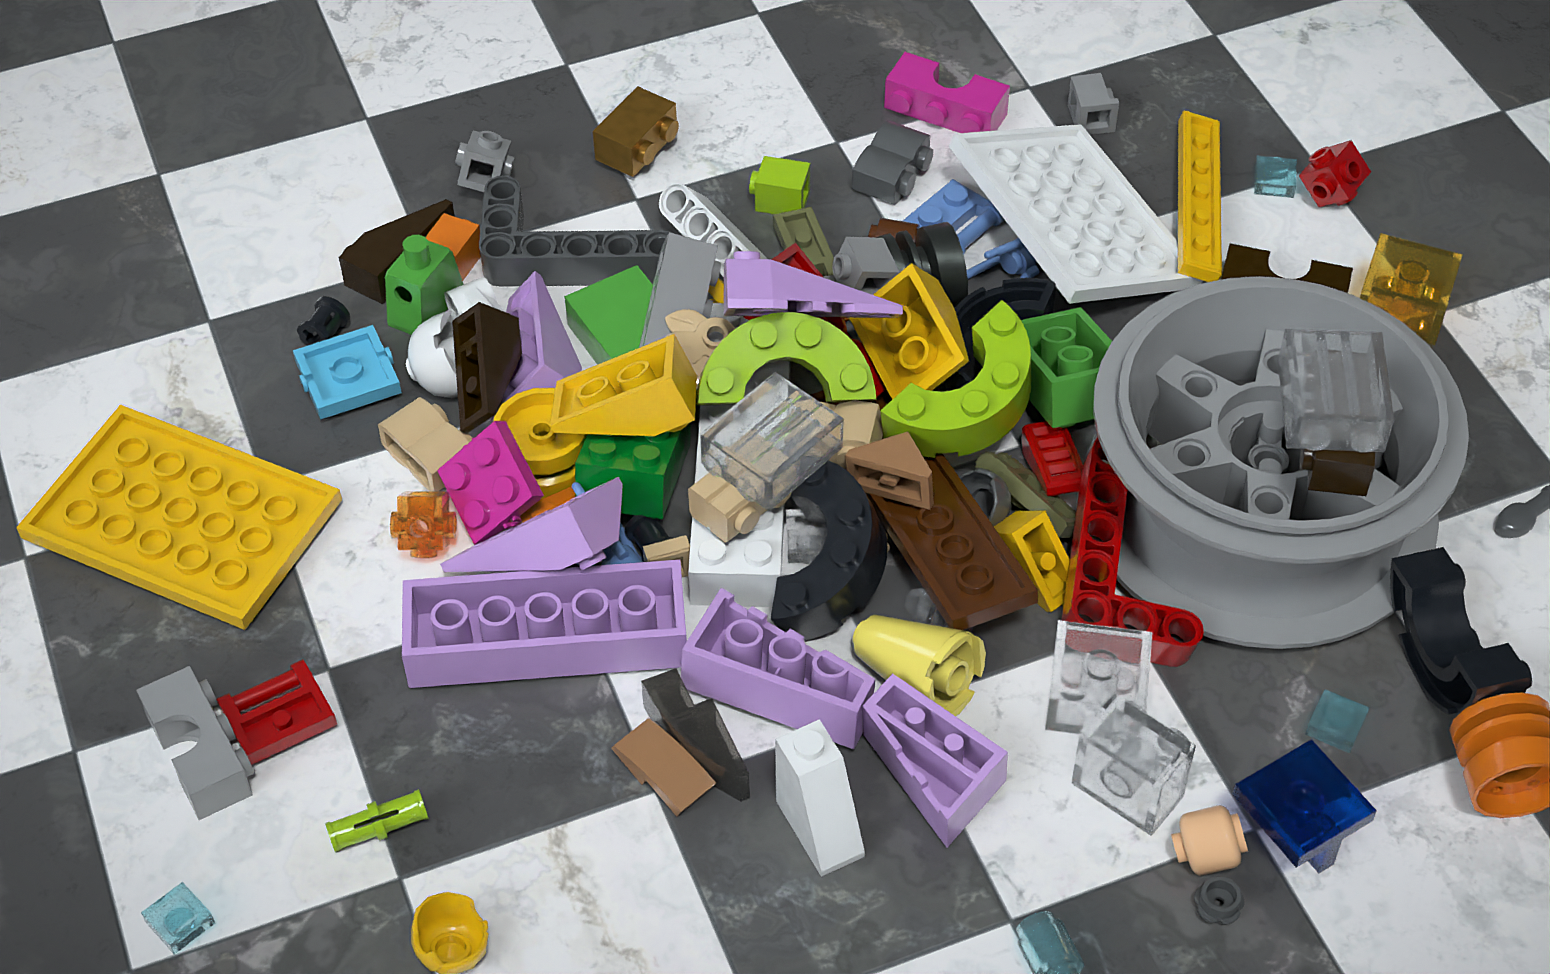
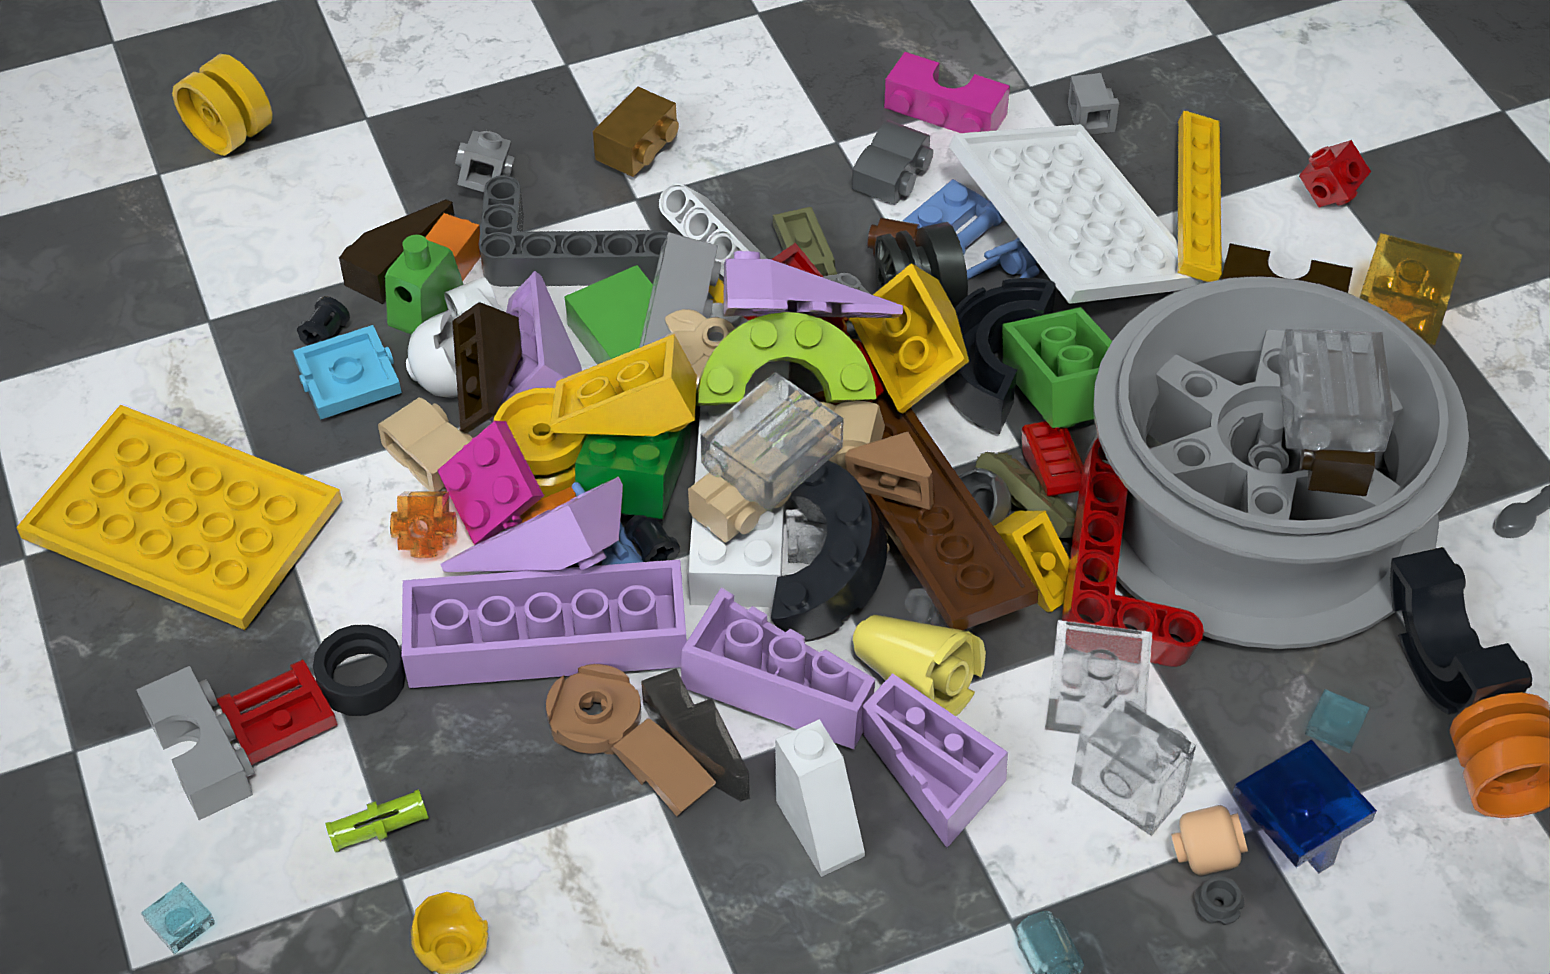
tan tile [643,535,690,577] -> none
lime brick [749,156,810,214] -> none
light grey brick [832,237,900,295] -> none
lime brick [880,300,1031,458] -> none
clear light blue plate [1254,156,1297,198] -> none
none -> yellow wheel [172,54,273,156]
none -> black tyre [313,625,406,716]
none -> medium nougat plate [546,664,642,754]

